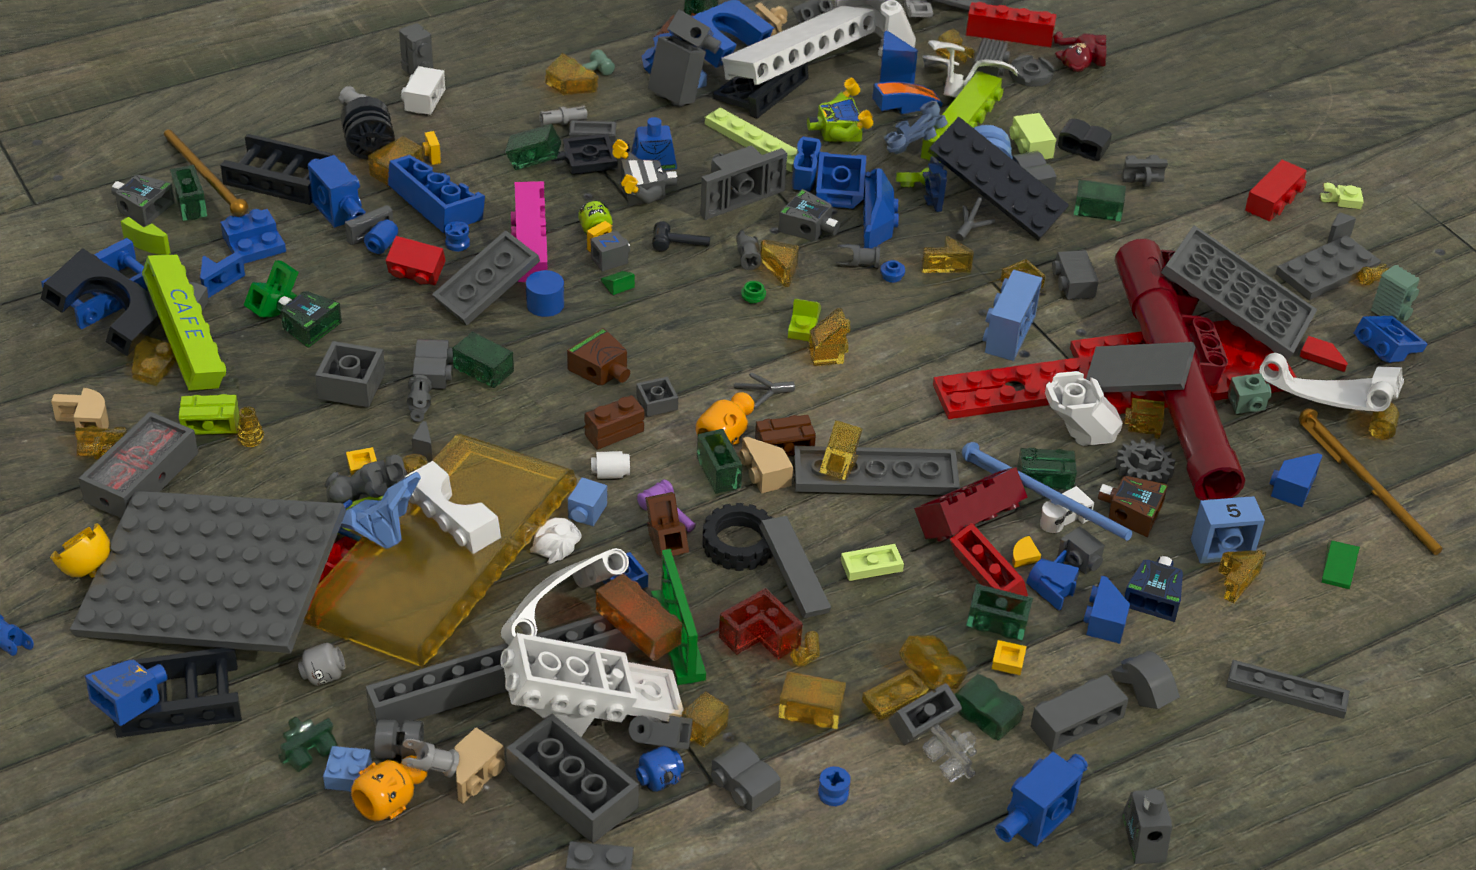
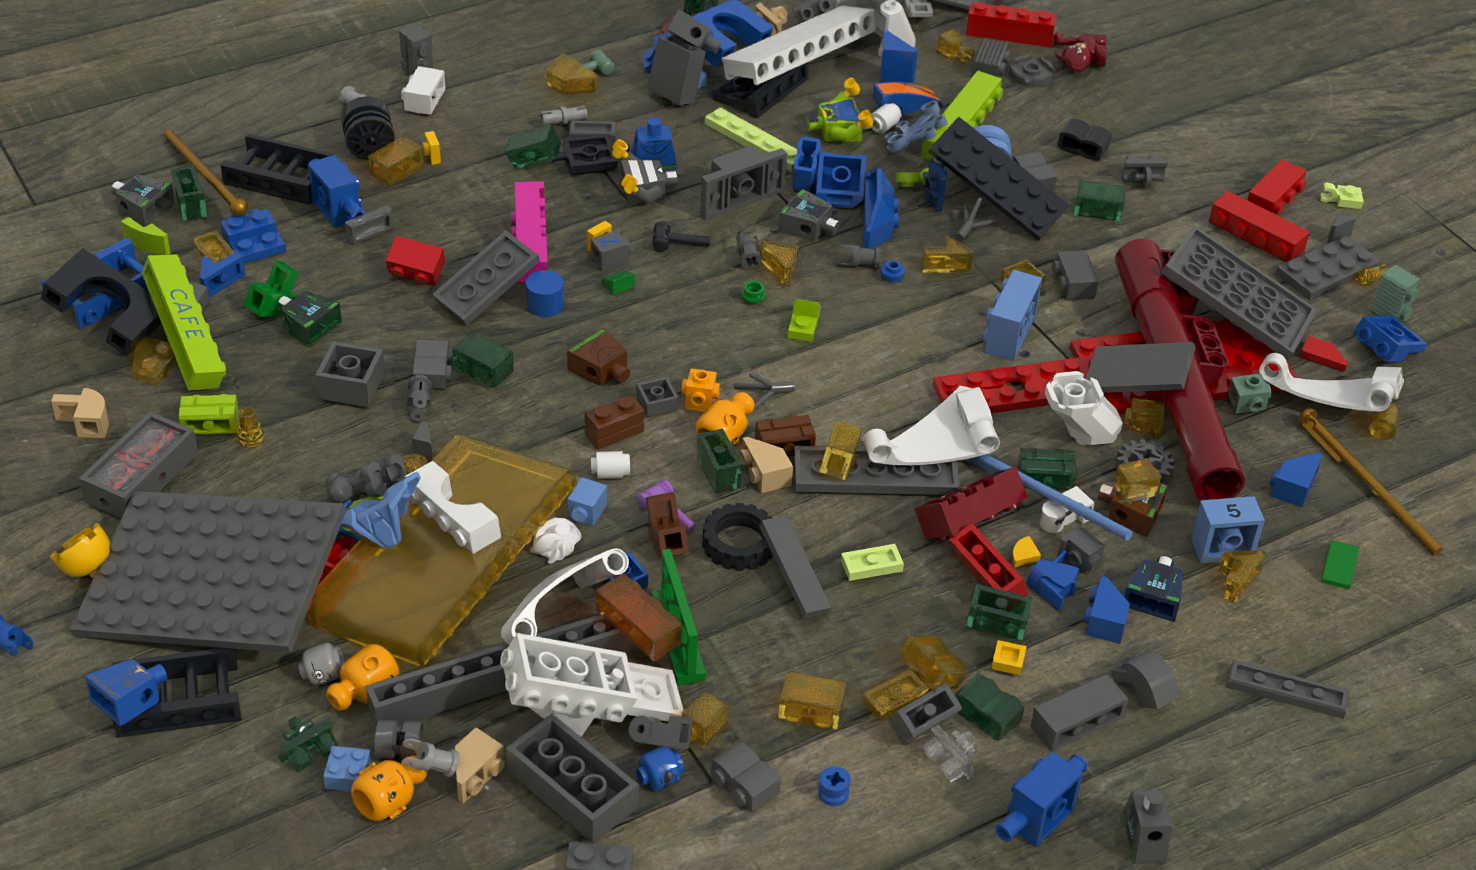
clear yellow hips [75,426,127,460] -> none
yellow plate [346,447,377,476] -> none
blue brick [364,220,398,254] -> none
blue wedge [388,155,485,233] -> none
blue wheel [445,221,470,252] -> none
lime head [578,201,613,234] -> none
clear red brick [719,588,803,659] -> none
clear yellow arm [791,631,820,667] -> none
clear yellow slope [808,308,850,366] -> none
white plant [922,40,1018,98] -> none
yellowish green brick [1010,113,1056,159] -> none
none -> clear yellow plate [194,230,235,263]
none -> light orange piece [326,644,399,711]
none -> light orange brick [681,369,720,412]
none -> white panel [862,386,1000,465]
none -> white brick [871,103,901,134]
none -> clear yellow brick [1113,458,1160,503]
none -> red brick [1209,191,1310,262]

